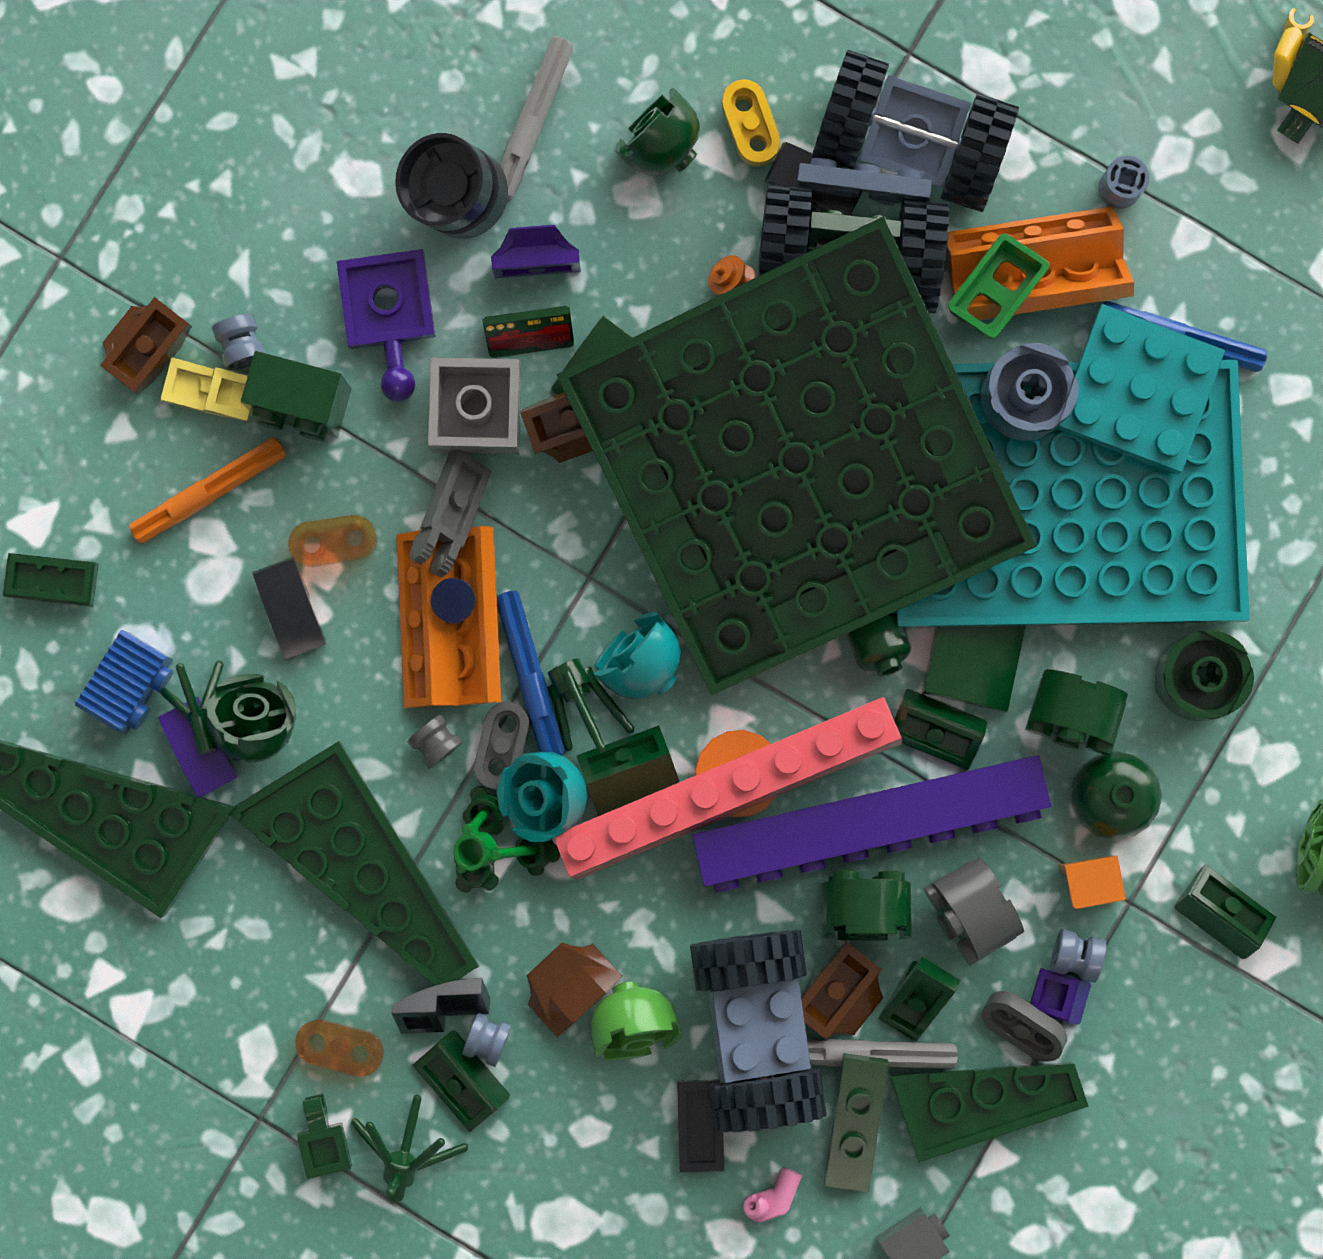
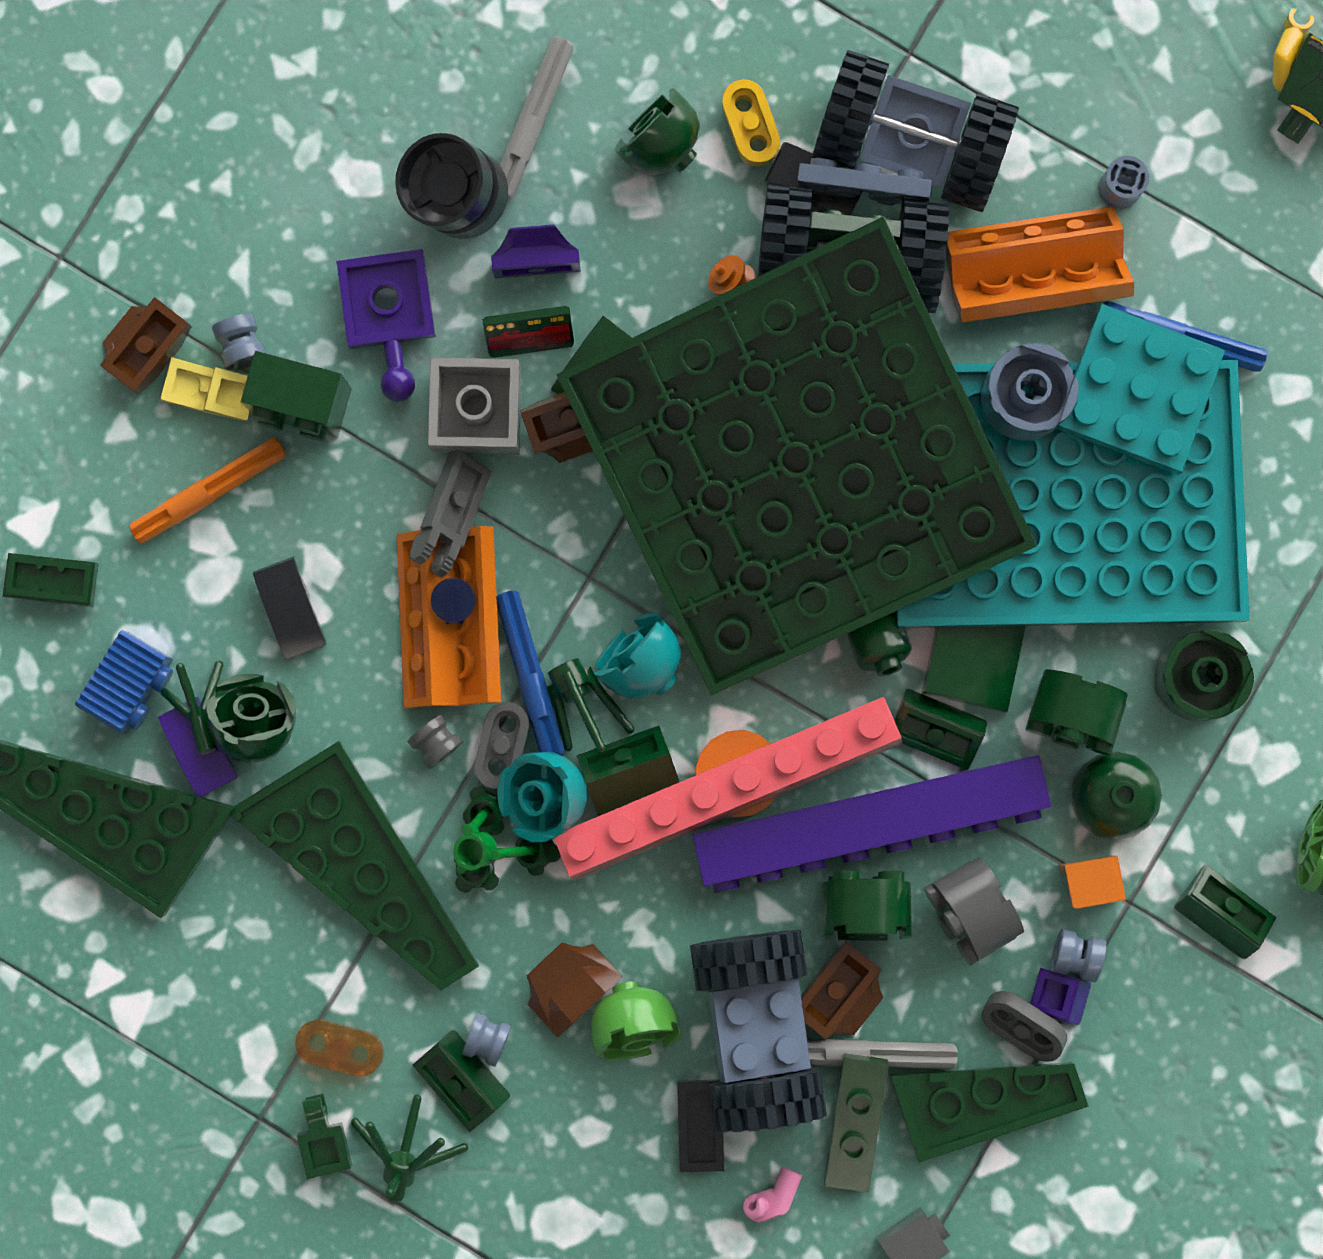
clear orange plate [288,515,377,567] -> none
black slope [391,978,490,1034] -> none
dark green slope [878,957,961,1042] -> none
green piece [948,233,1050,339] -> none

